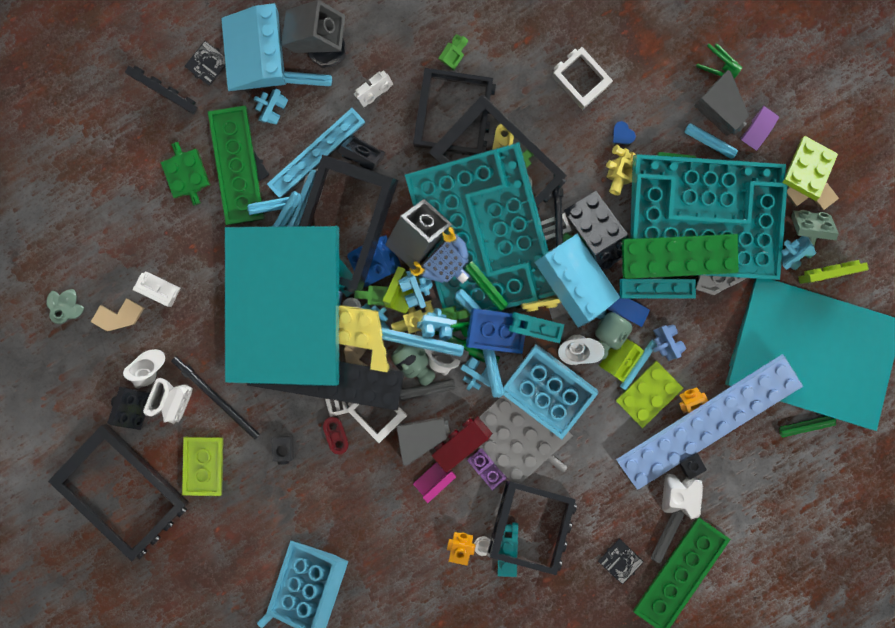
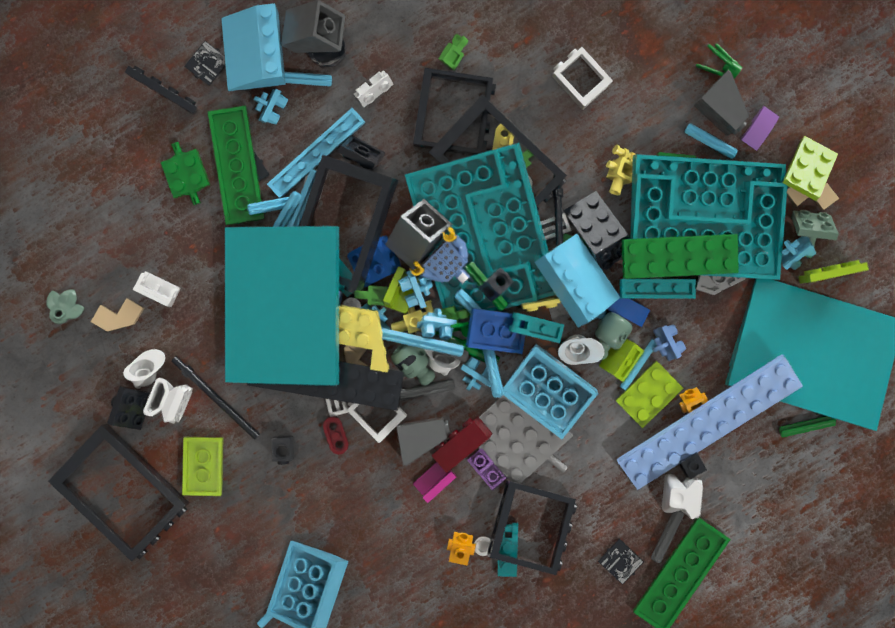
blue tile [613,121,636,145] -> none
none -> black brick [479,267,514,302]

